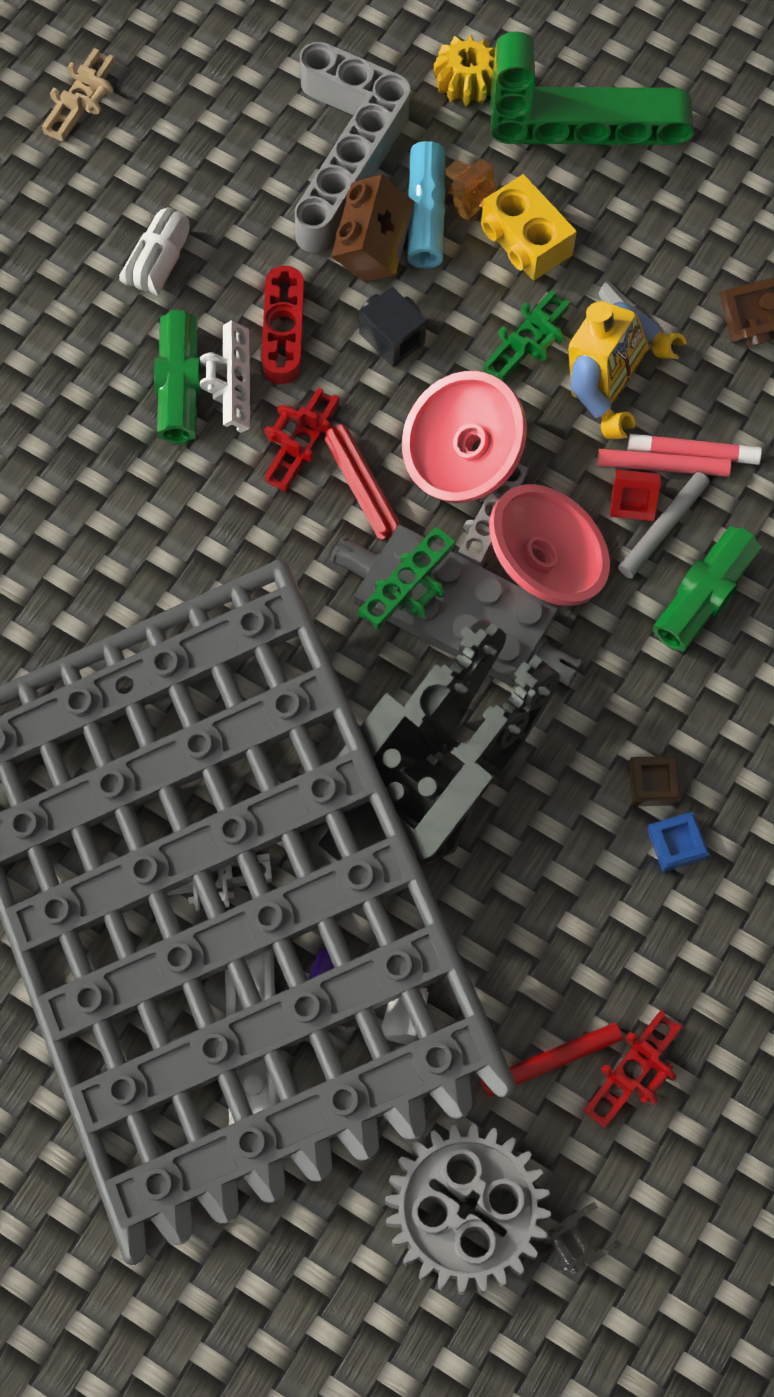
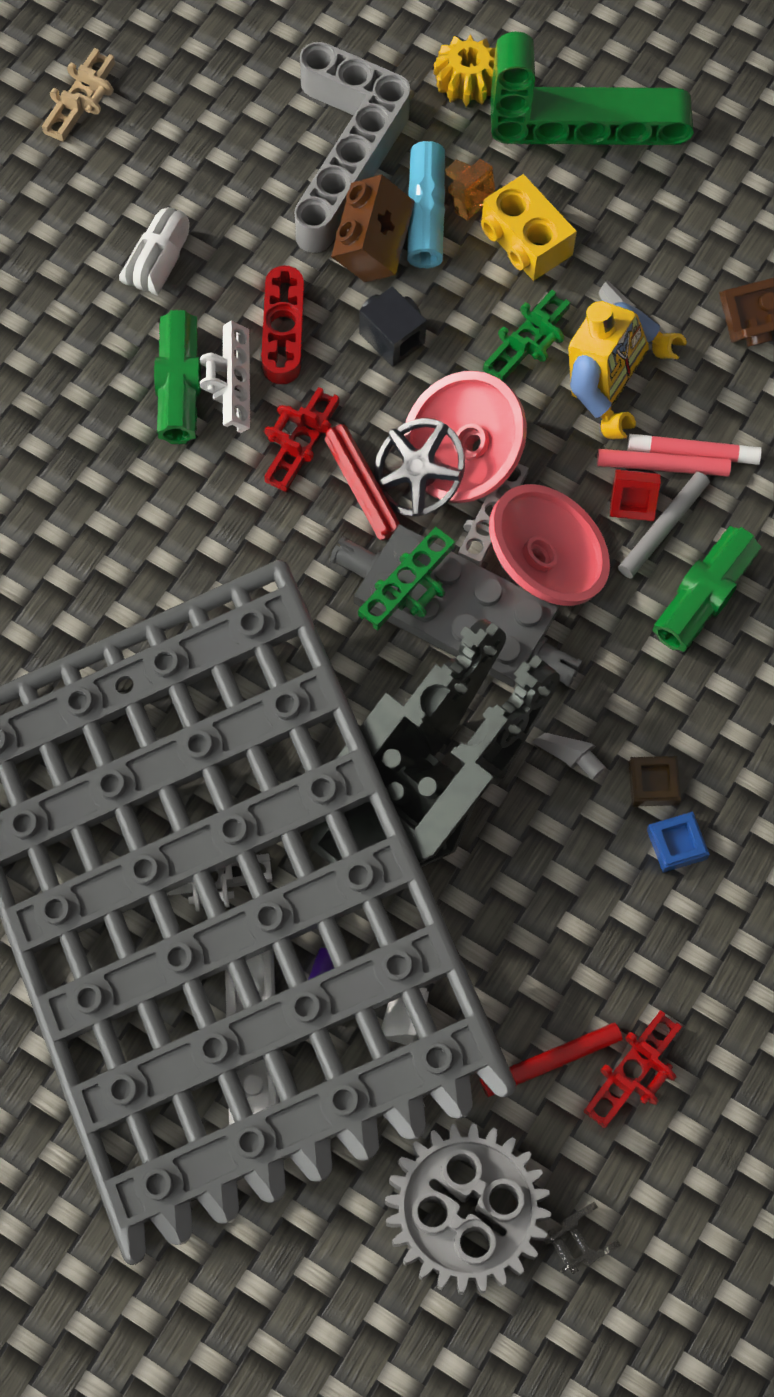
none -> wheel [374,418,465,516]
none -> light grey bar [532,733,606,780]

